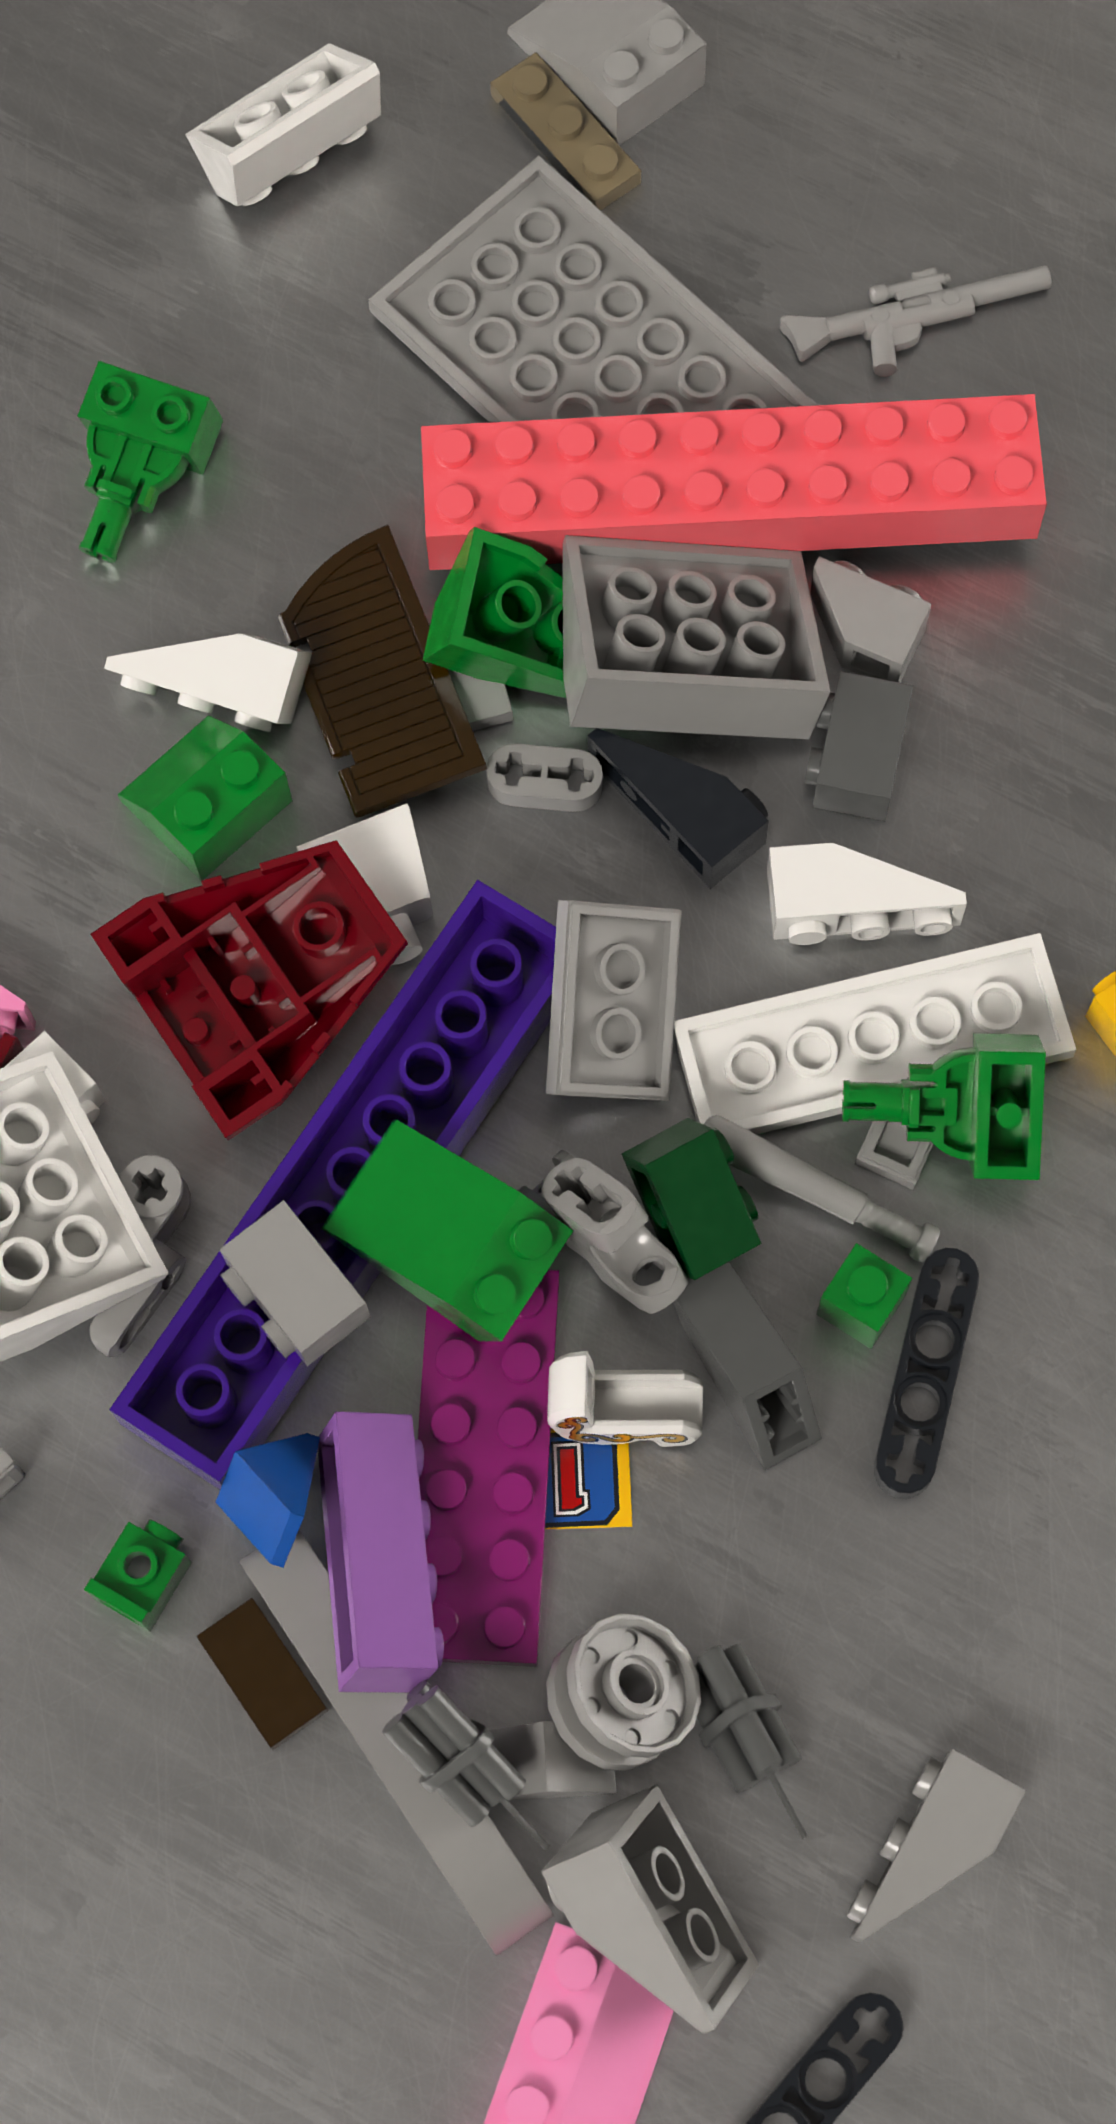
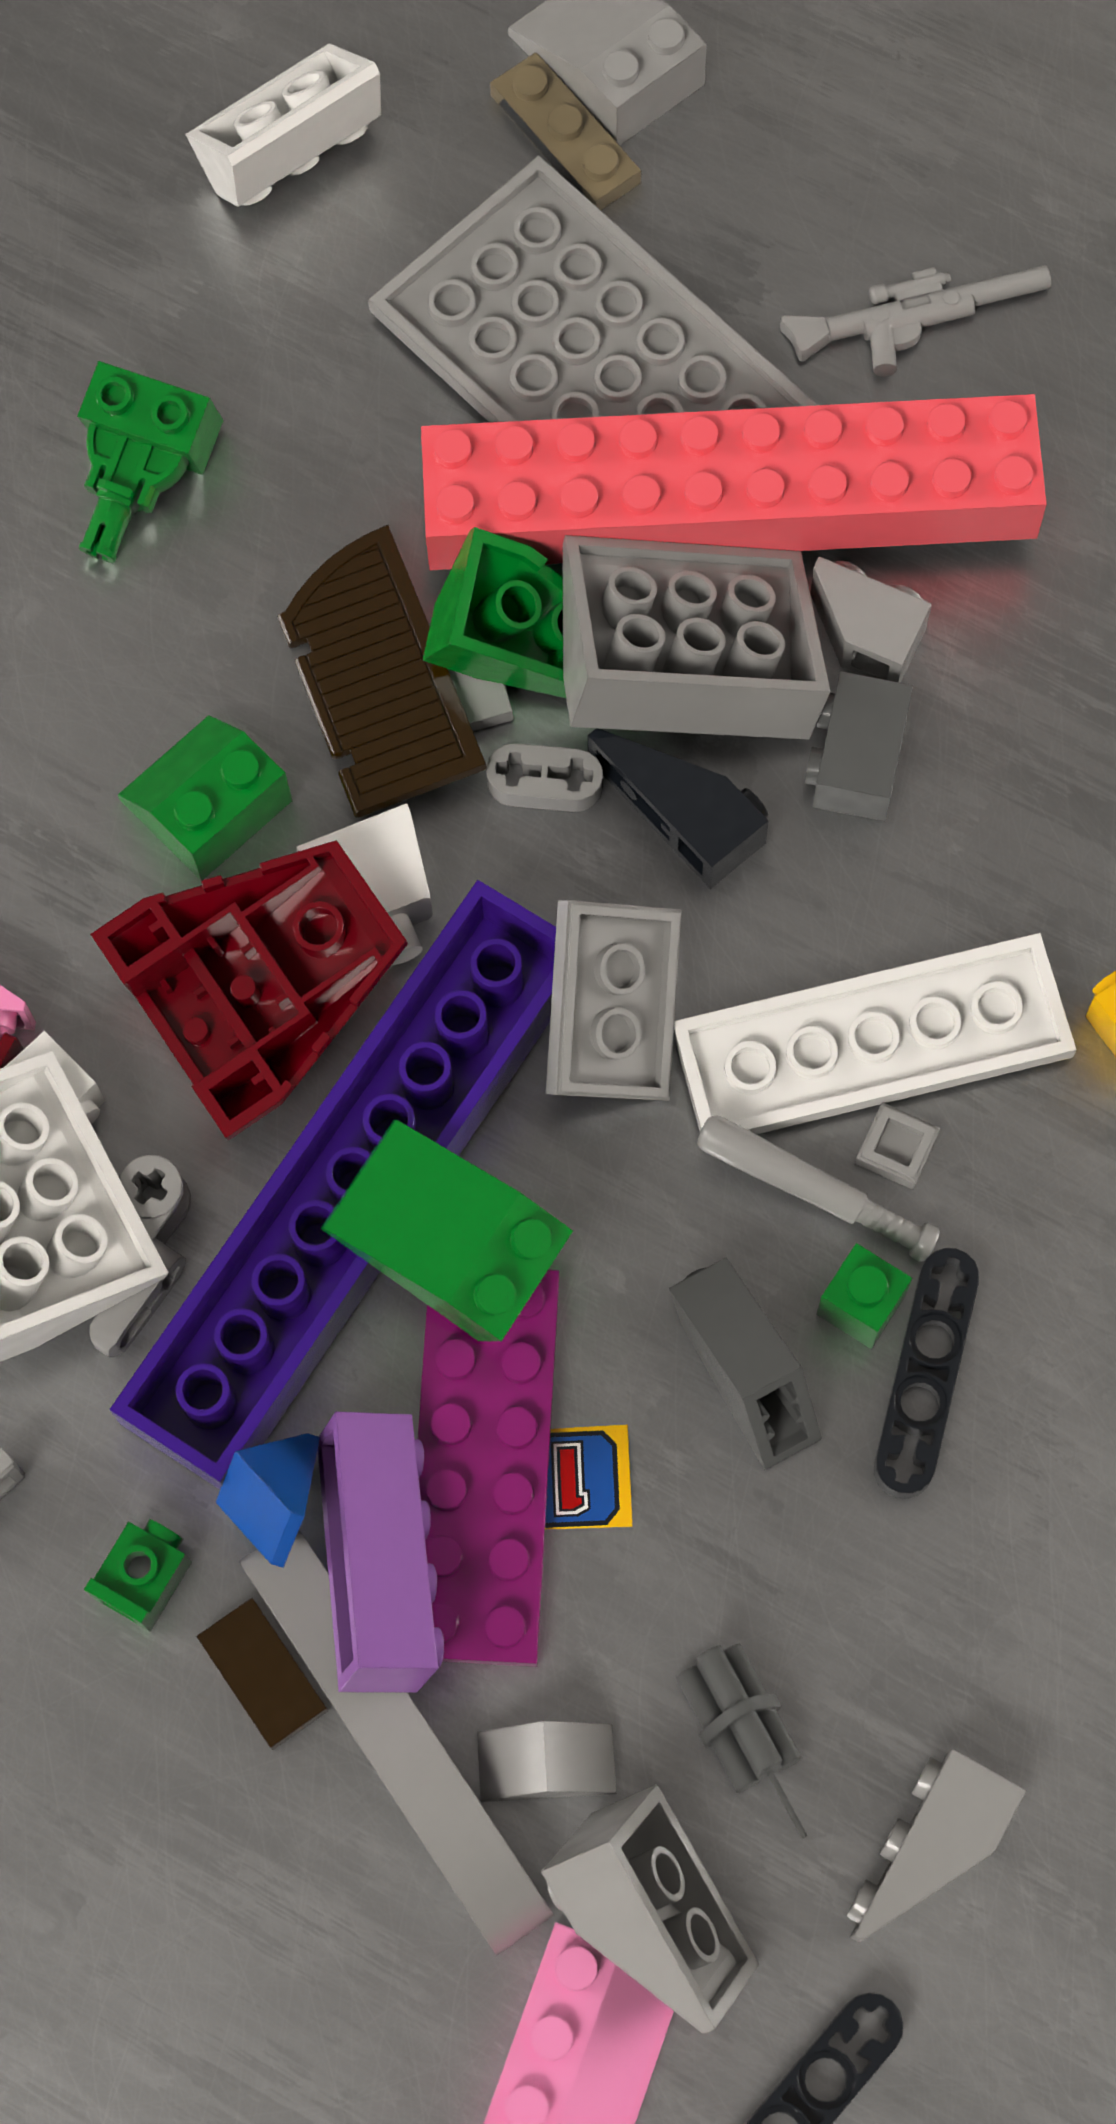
white slope [104,633,312,732] -> none
light grey brick [219,1200,371,1366] -> none
dark grey piece [382,1680,550,1851] -> none
light grey piece [518,1150,689,1314] -> none
light grey wheel [546,1613,701,1771] -> none
white animal [547,1351,703,1447] -> none
dark green brick [621,1118,762,1280] -> none
white slope [767,843,967,945] -> none
green brick [842,1033,1046,1180] -> none

